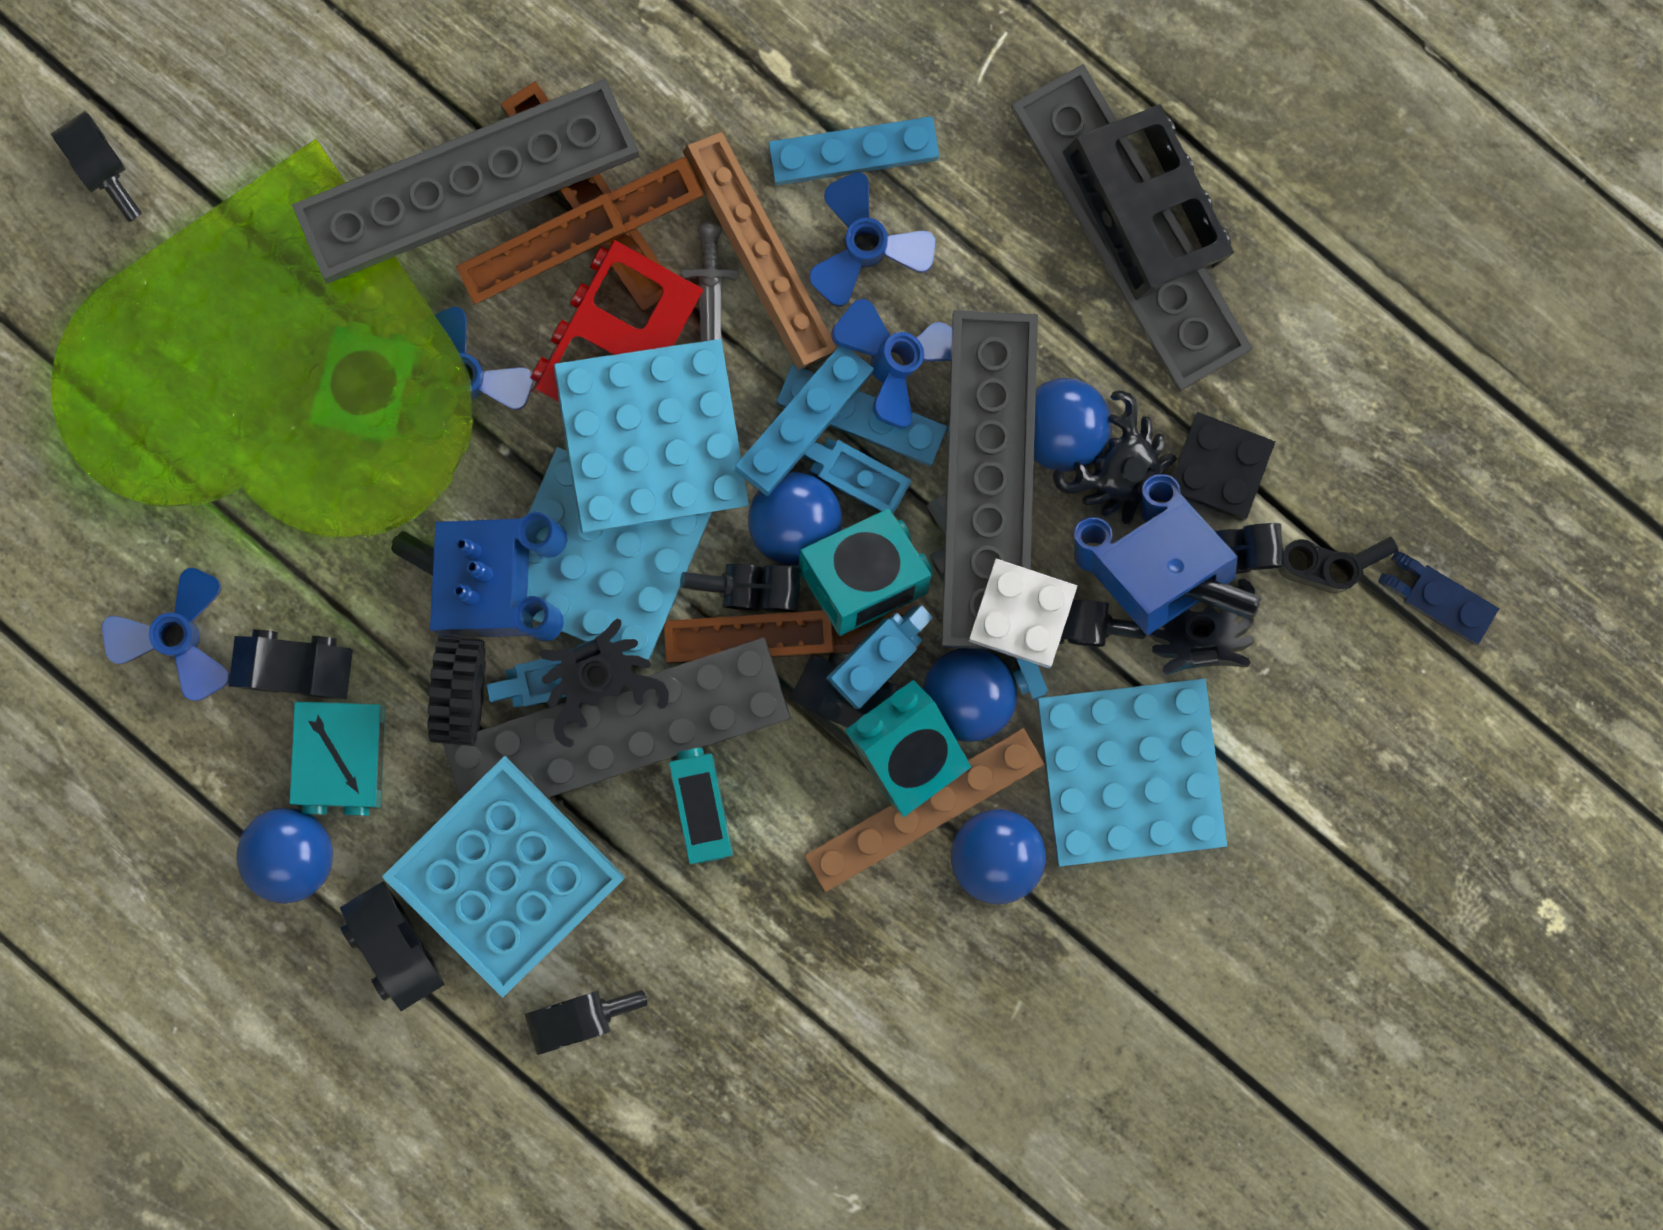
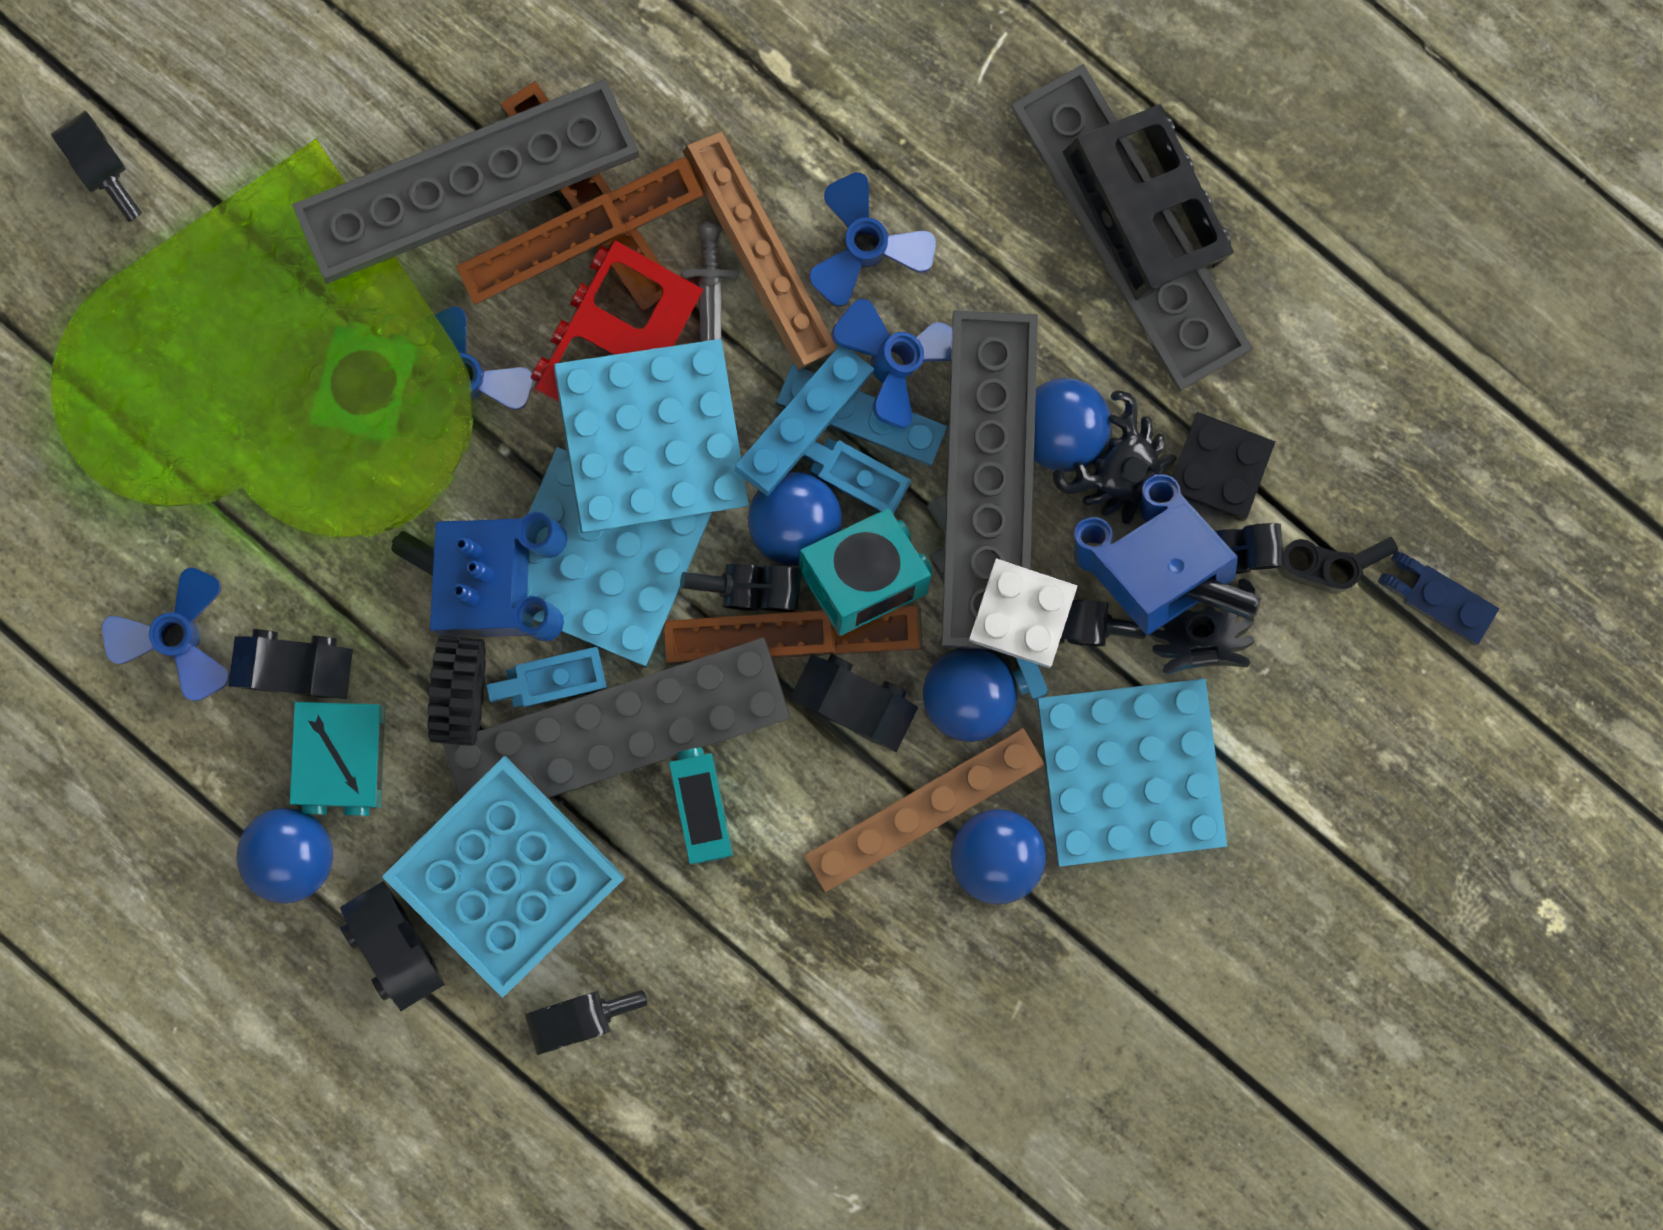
black animal [539,618,669,748] -> none
dark azure plate [769,116,940,186] -> none
dark azure hinge [827,605,933,709] -> none
teal brick [845,680,971,817] -> none

